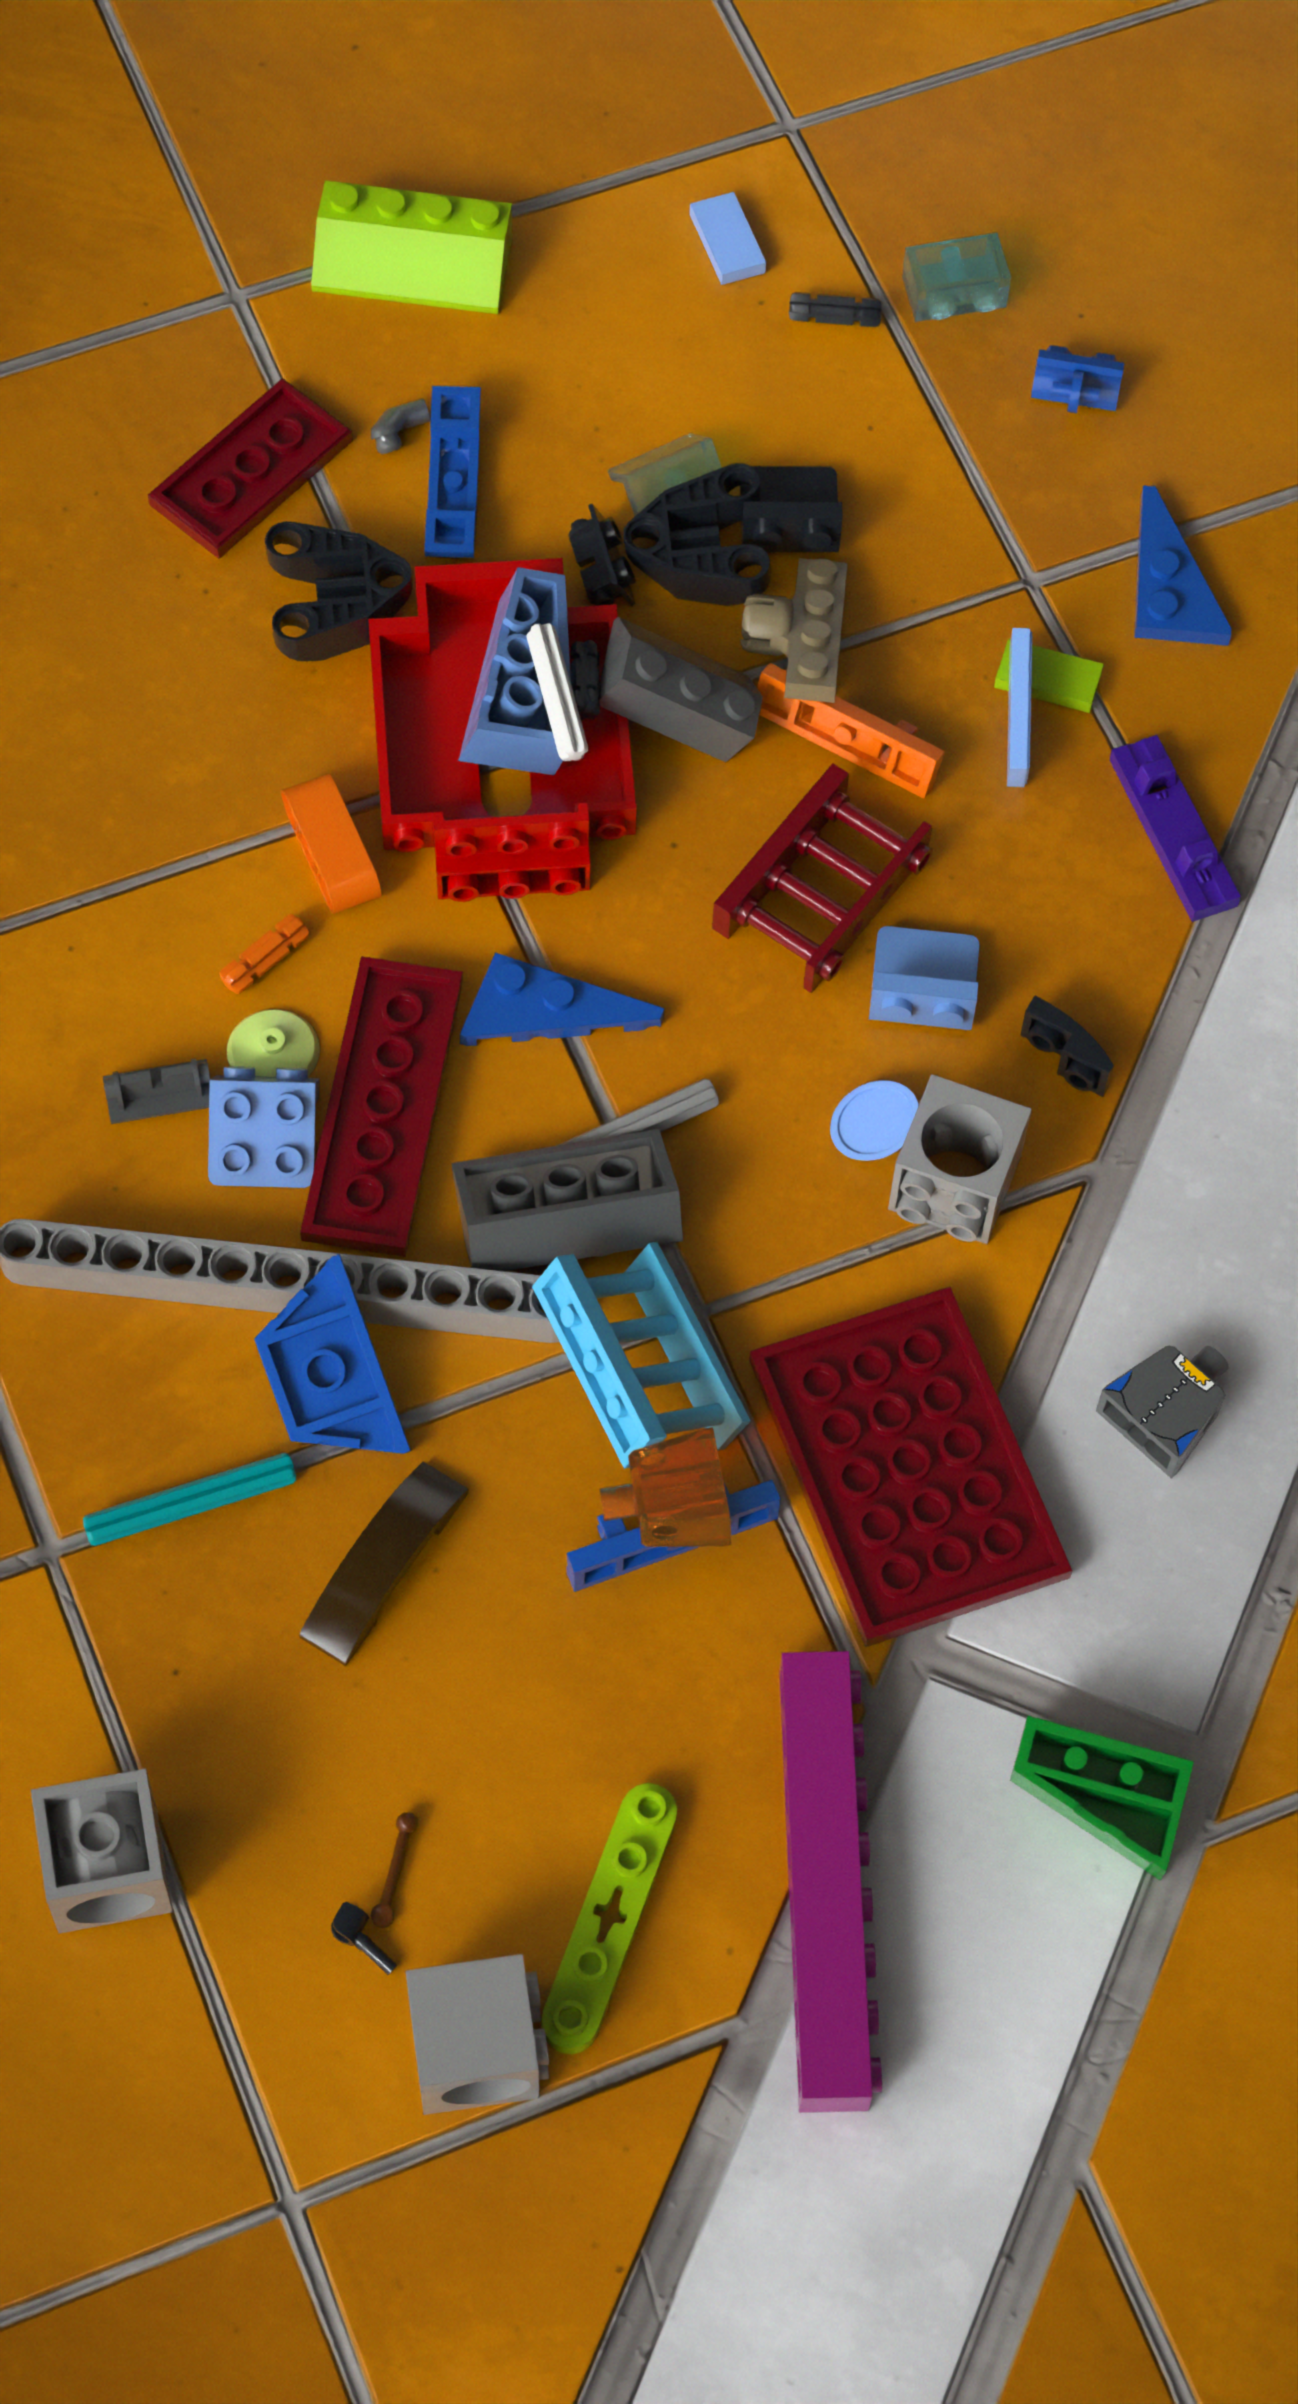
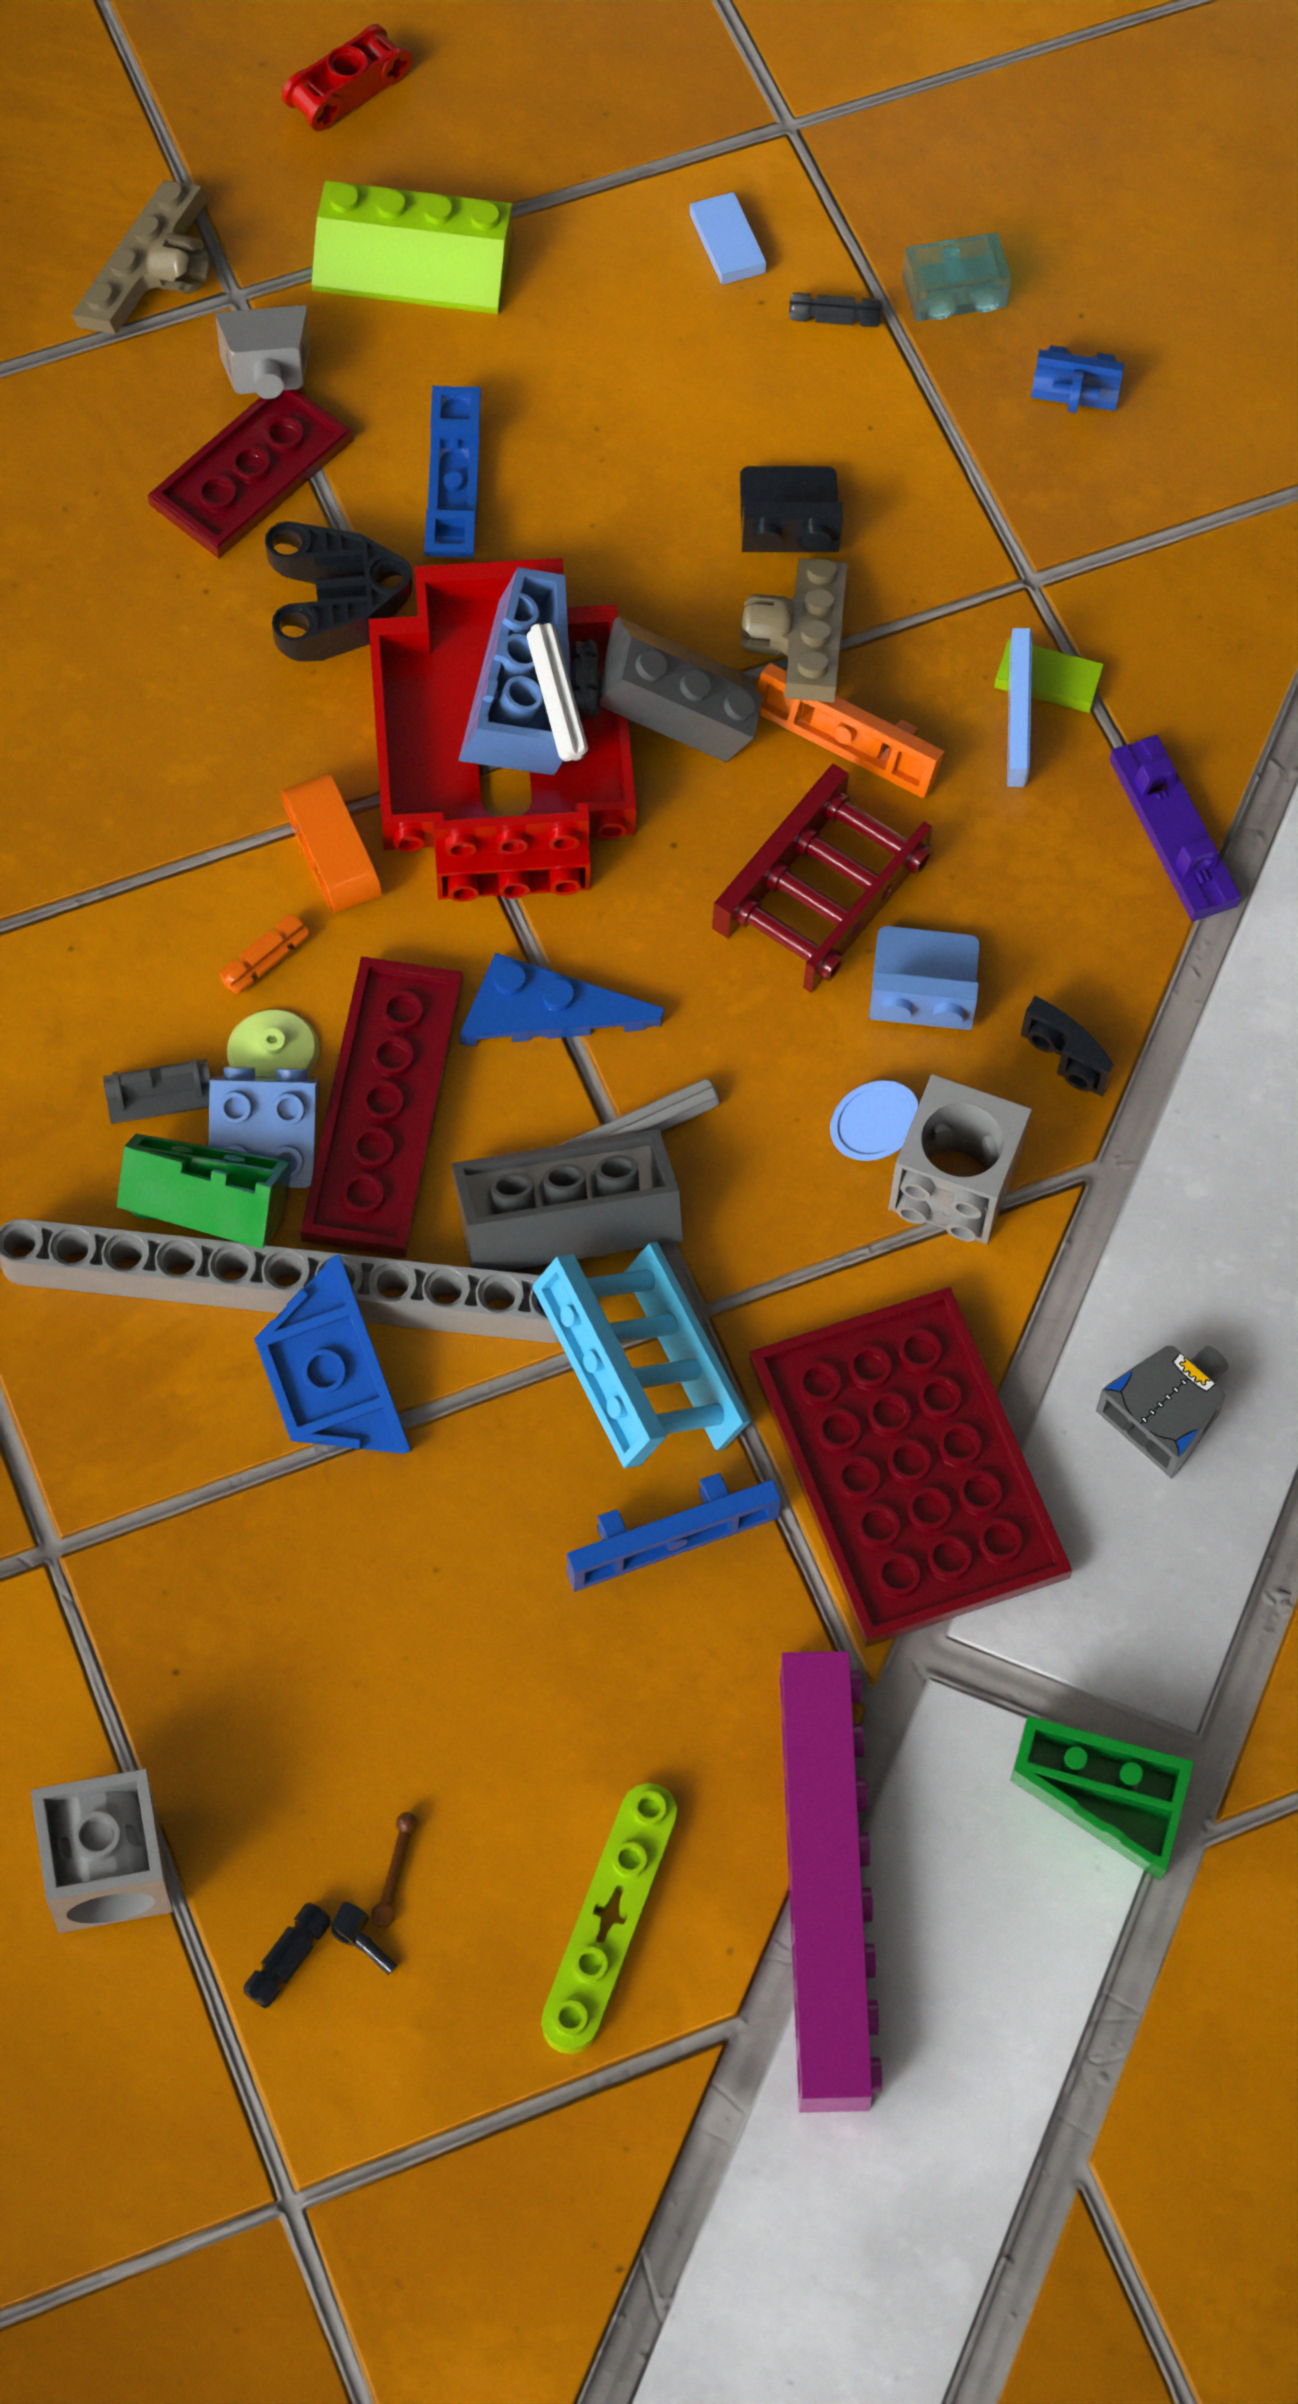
teal axle [83,1453,296,1546] -> none
dark brown slope [299,1462,469,1666] -> none
dark grey arm [371,398,430,454] -> none
light grey brick [405,1954,549,2115] -> none
black hinge [568,503,636,606] -> none
clear orange torso [599,1427,732,1547] -> none
clear light blue panel [608,434,722,516] -> none
black connector [623,463,771,606] -> none
blue wing [1134,485,1231,646] -> none
none -> dark tan plate [71,180,210,335]
none -> wedge [117,1133,291,1249]
none -> light grey torso [216,305,311,399]
none -> black axle [243,1902,331,2008]
none -> red piece [281,24,413,131]

